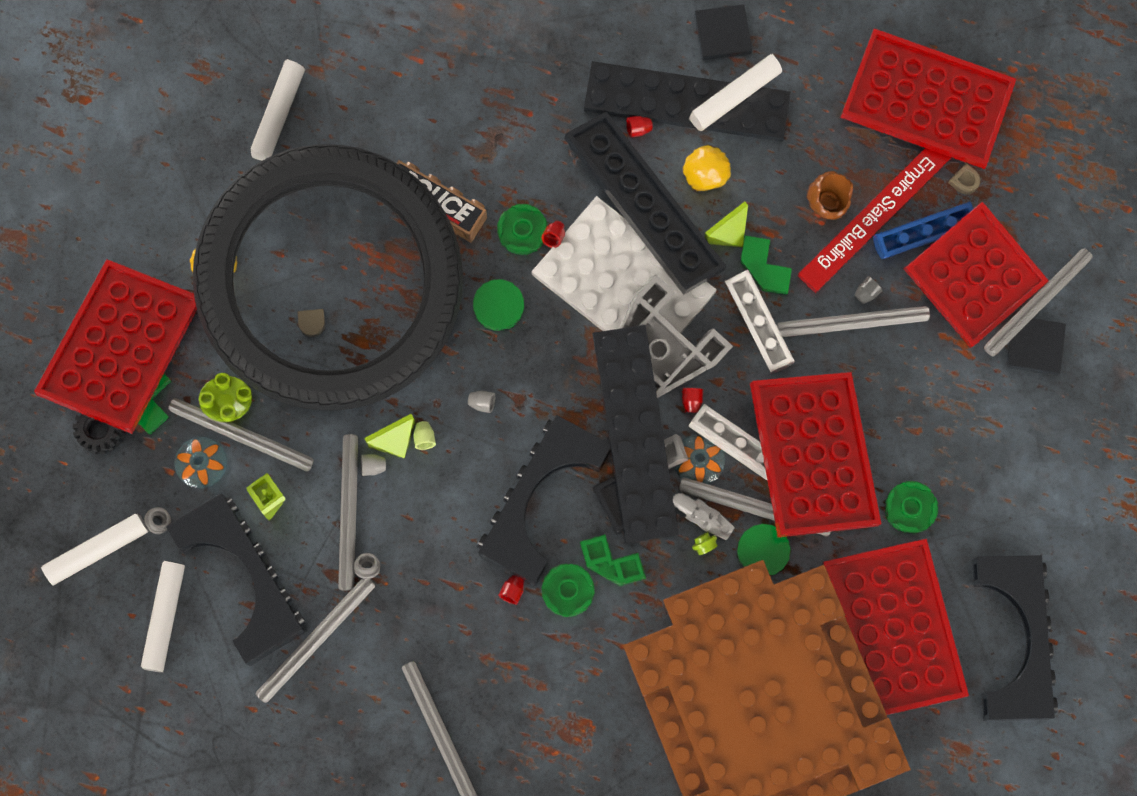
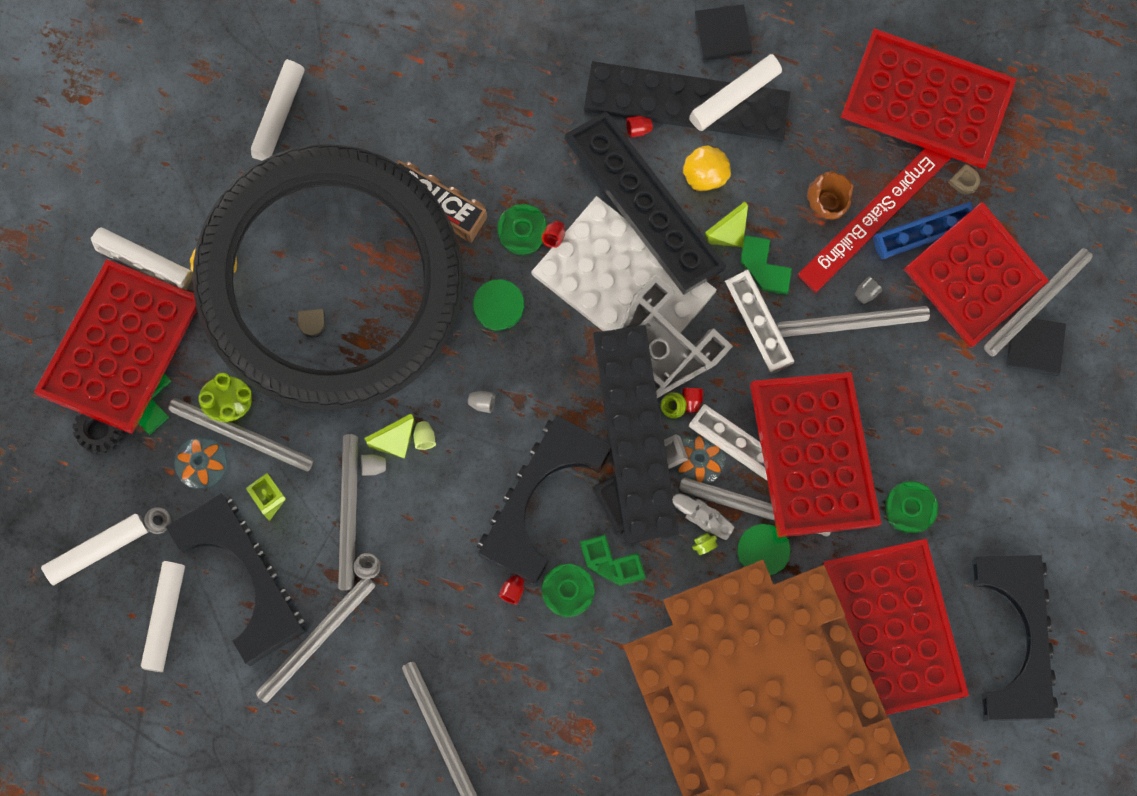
none -> white brick [91,227,193,290]
none -> lime plate [661,392,686,419]

